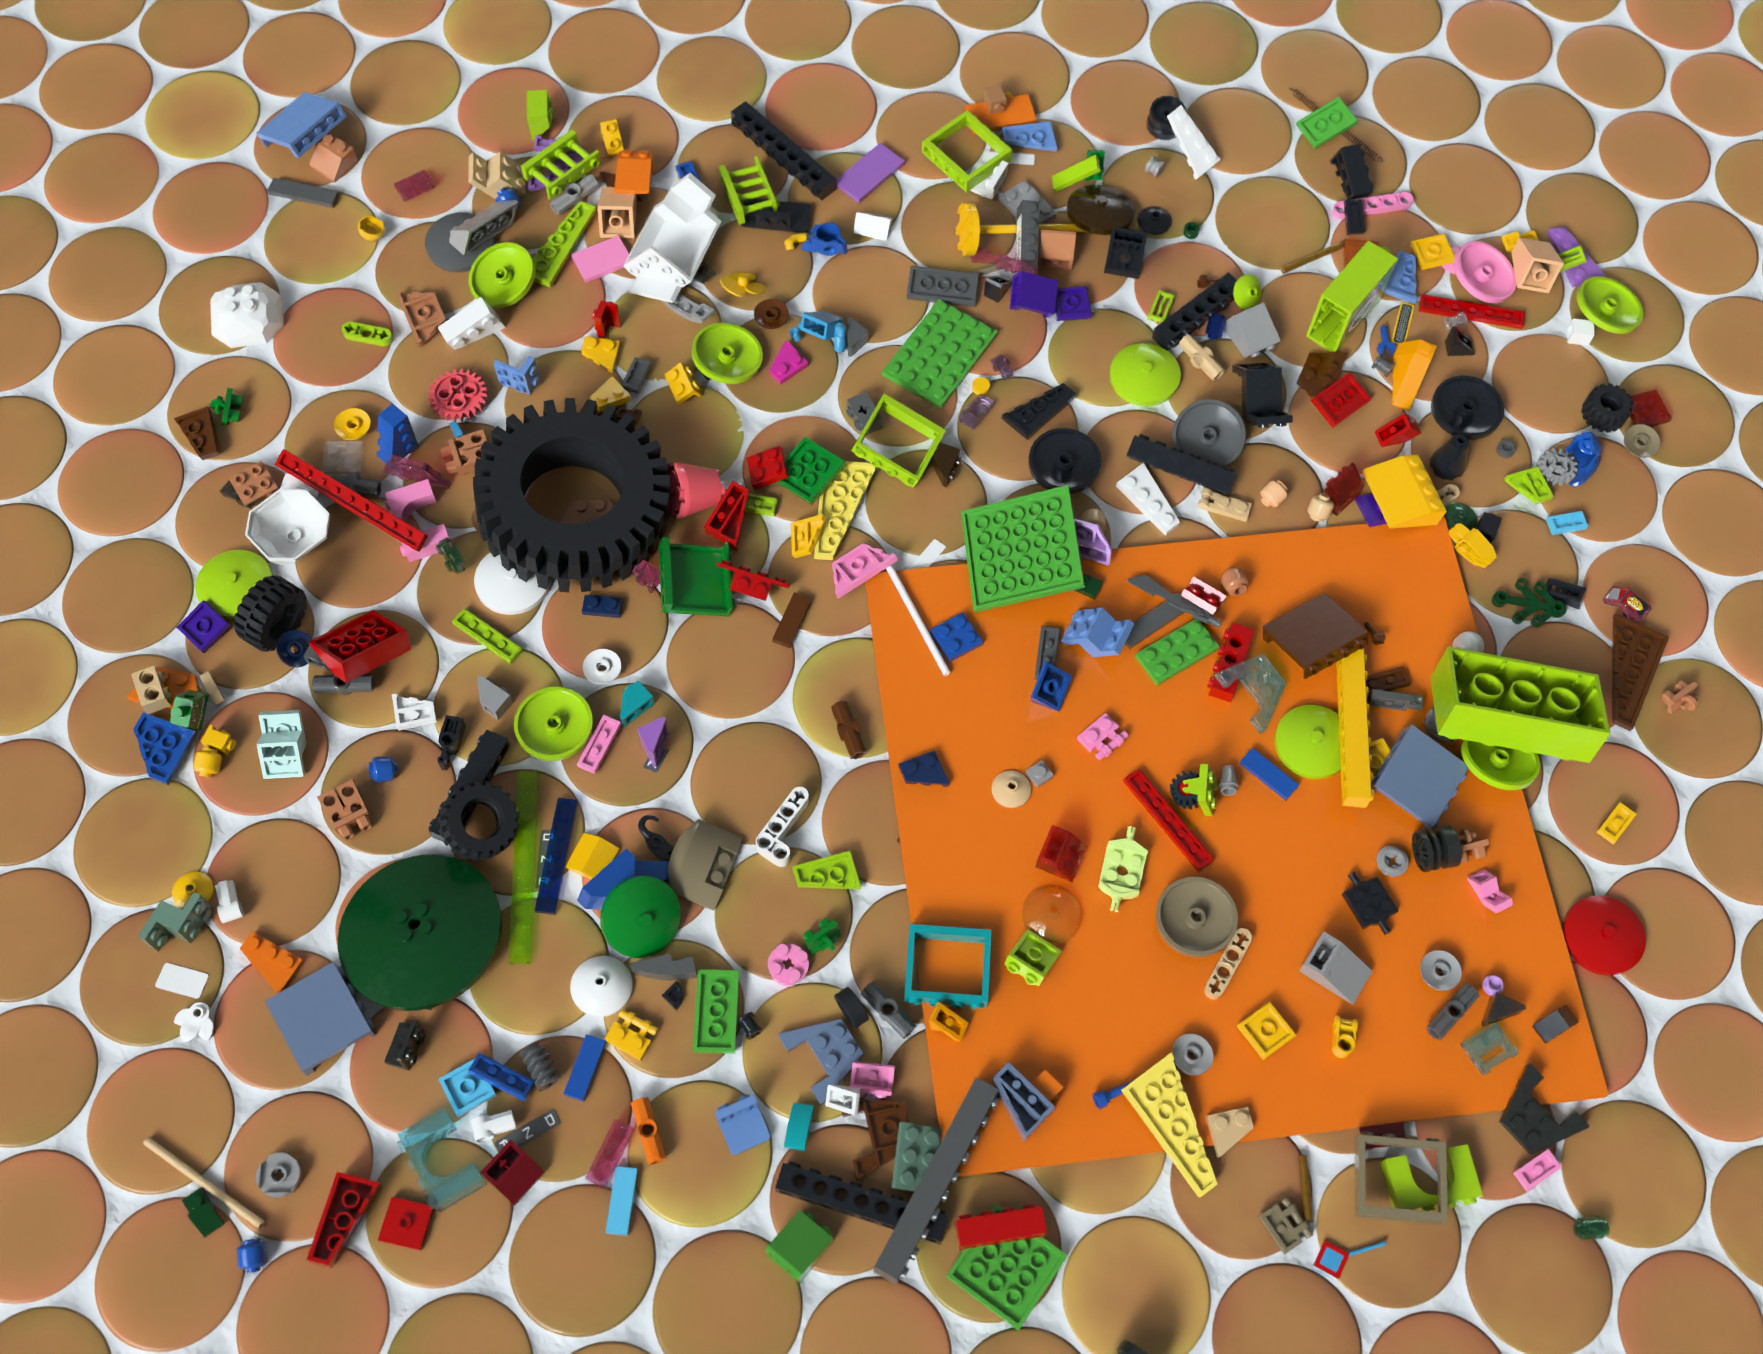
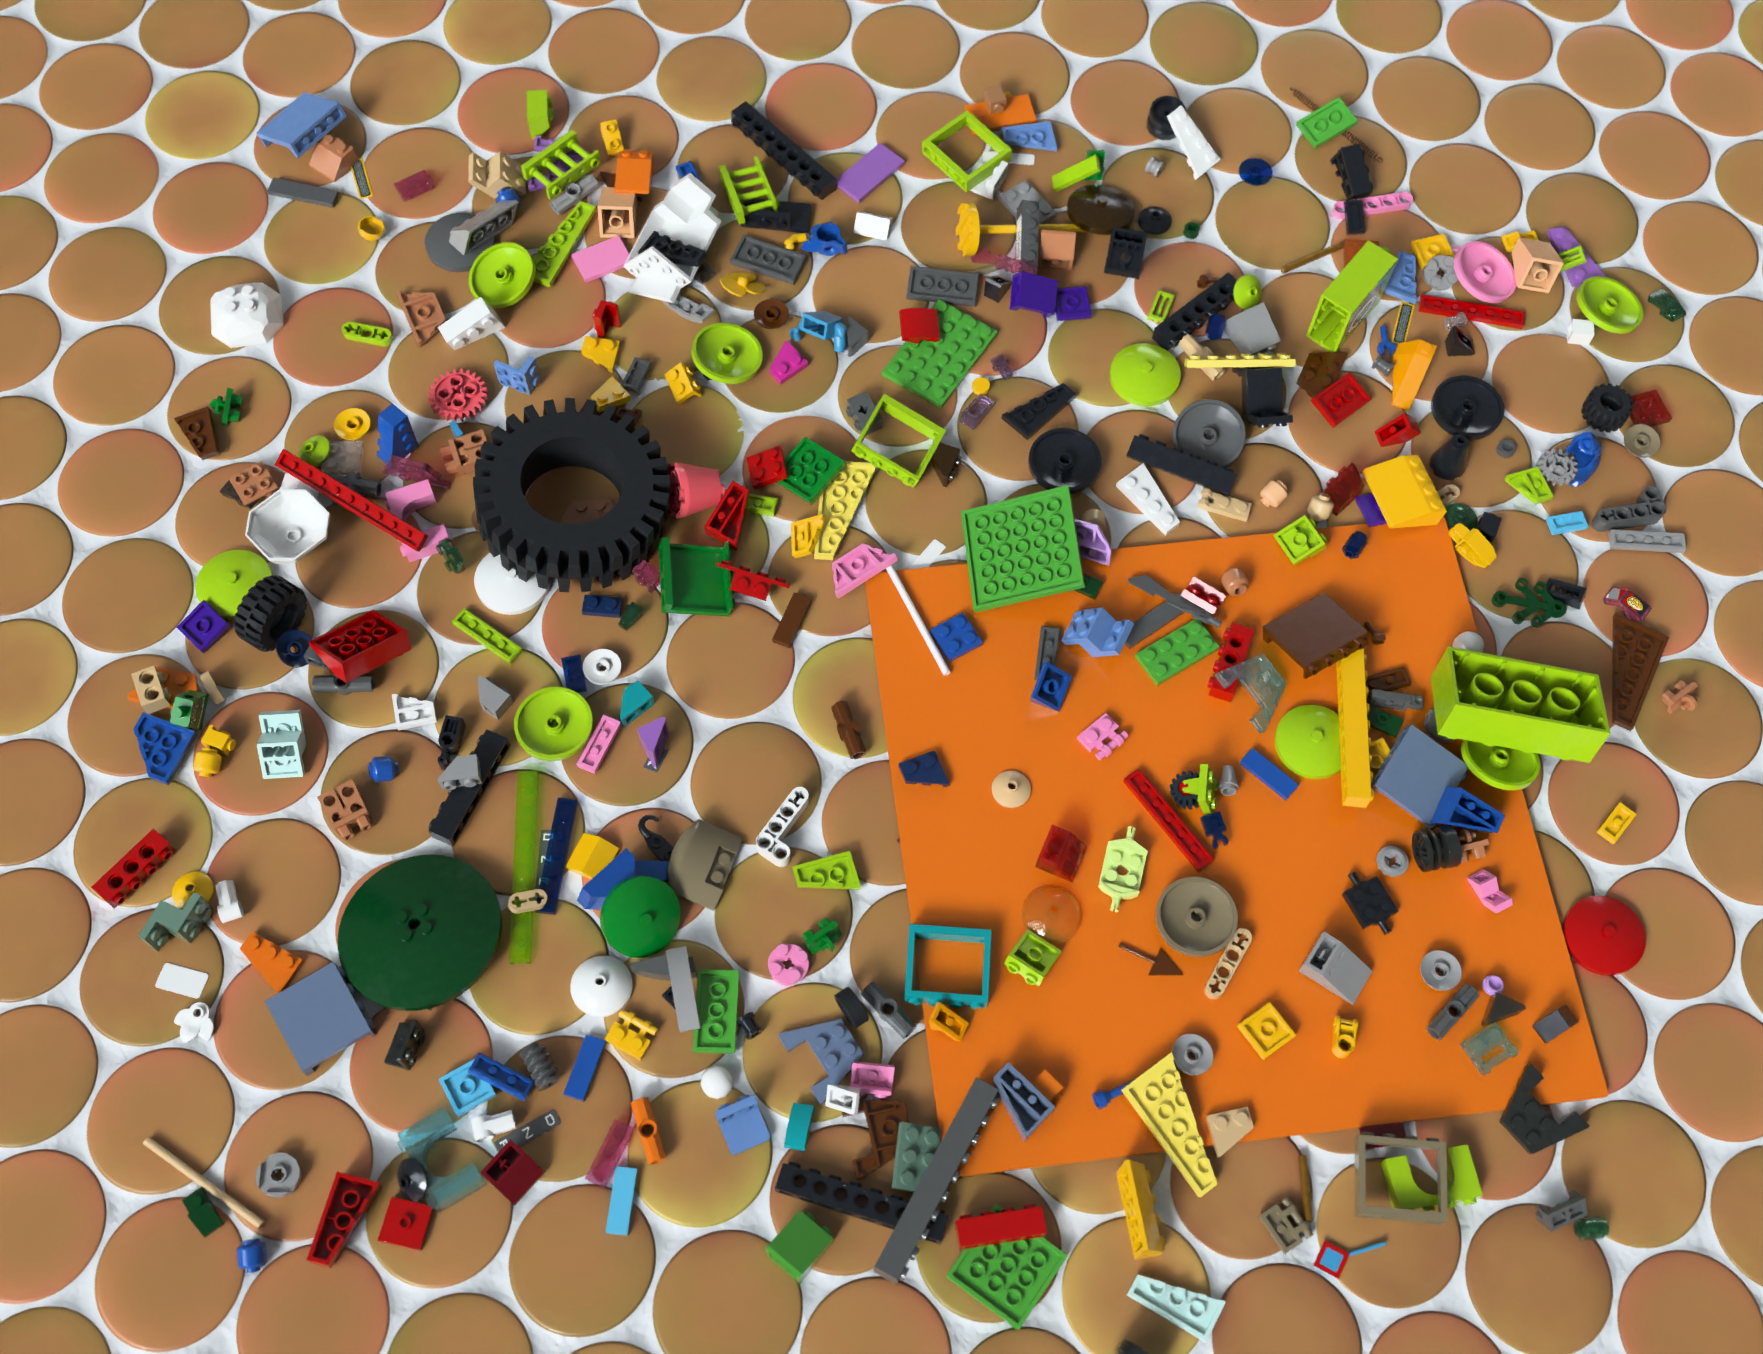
black tyre [438,781,520,861] -> none
light grey plate [1026,760,1054,788] -> none
bright pink plate [1513,1149,1562,1192] -> none
none -> red brick [91,829,176,909]
none -> lime dish [298,435,331,467]
none -> sticker [351,158,373,199]
none -> black dish [397,1158,428,1202]
none -> light grey slope [438,754,482,790]
none -> tan beam [508,889,547,913]
none -> clear blue plate [561,655,587,693]
none -> clear green cone [618,602,644,631]
none -> black wing [638,231,707,267]
none -> light grey slope [666,946,701,1032]
none -> white hair [701,1066,733,1099]
none -> dark grey tile [730,235,807,285]
none -> red slope [899,308,940,343]
none -> yellow slope [1116,1160,1165,1259]
none -> reddish brown piece [1118,944,1182,975]
none -> light aqua wing [1127,1274,1226,1342]
none -> light yellow wing [1185,353,1296,368]
none -> clear blue plate [1200,811,1228,849]
none -> clear blue dish [1239,158,1272,186]
none -> lime plate [1273,515,1327,566]
none -> clear blue brick [1342,531,1368,559]
none -> dark green plate [1367,704,1404,738]
none -> light grey plate [1422,255,1458,291]
none -> blue wedge [1431,787,1505,833]
none -> dark grey hinge [1536,1190,1588,1232]
none -> dark grey beam [1591,486,1667,532]
none -> light grey plate [1608,529,1687,553]
none -> clear green slope [1648,289,1686,322]

